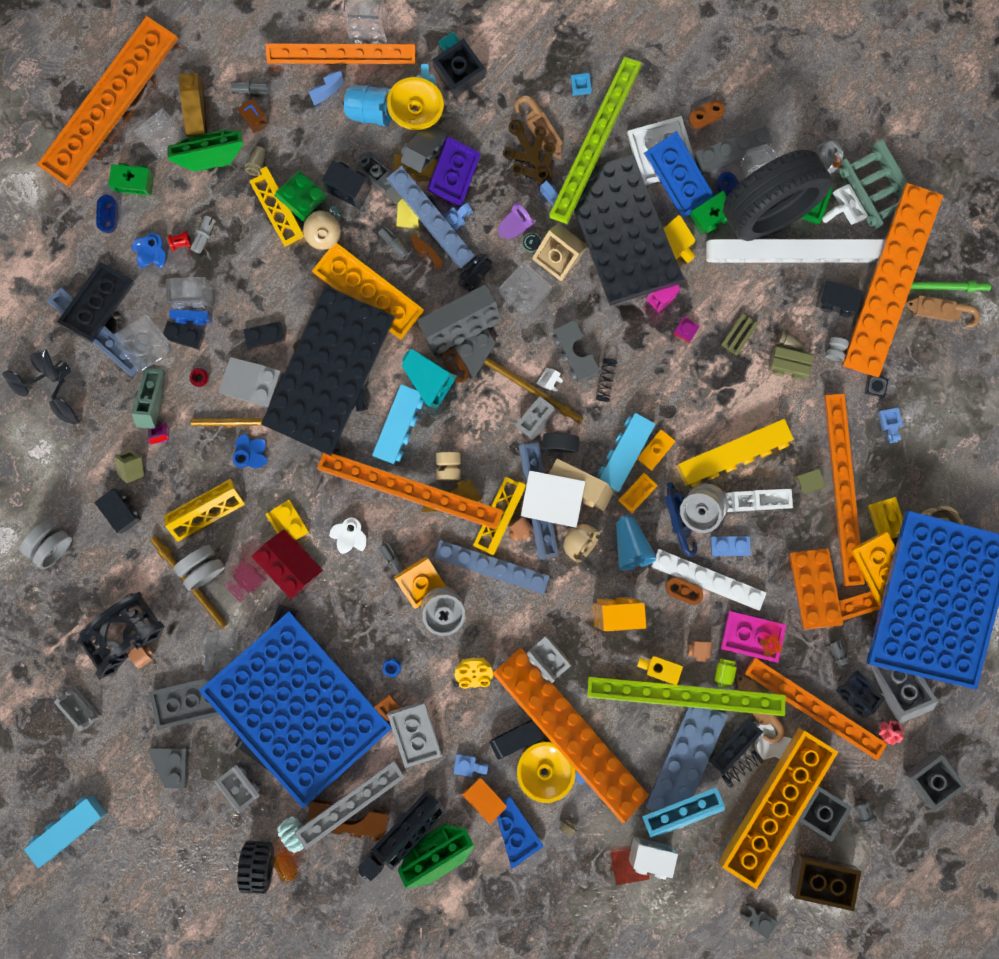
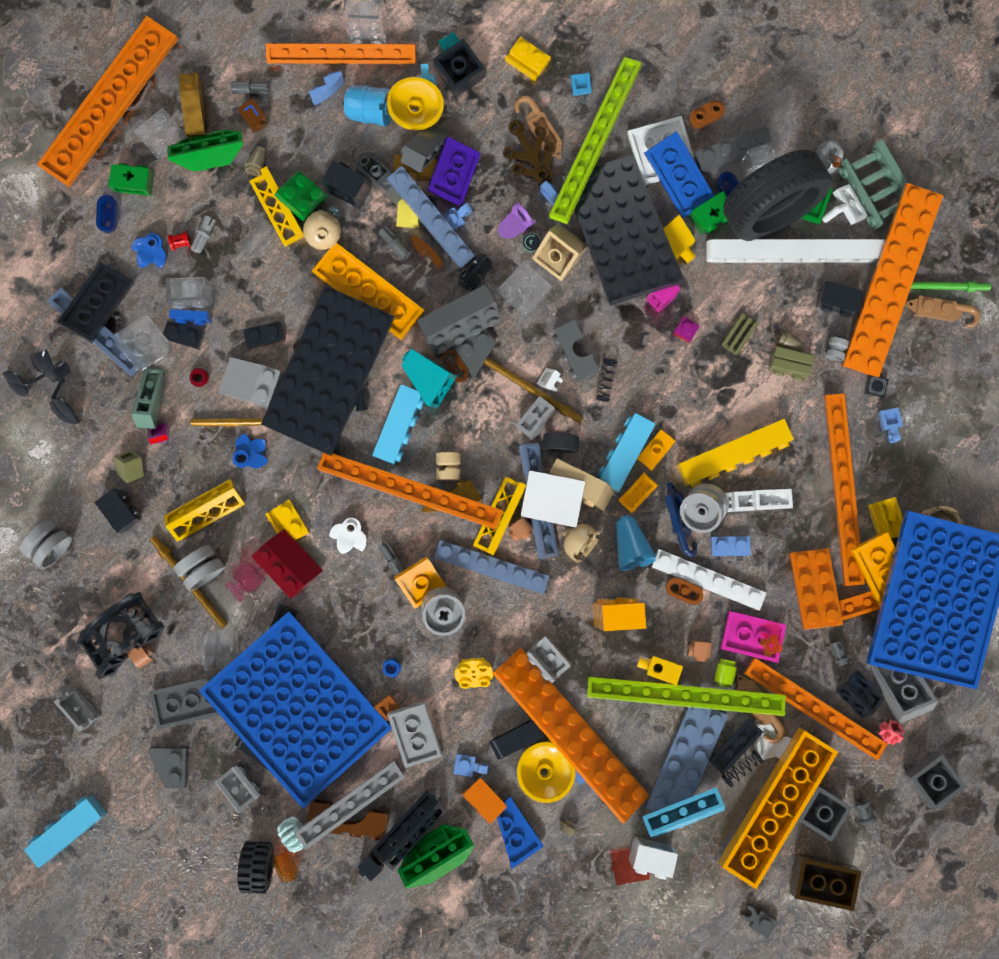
olive panel [793,469,826,494] -> none
none -> yellow plate [505,37,551,81]

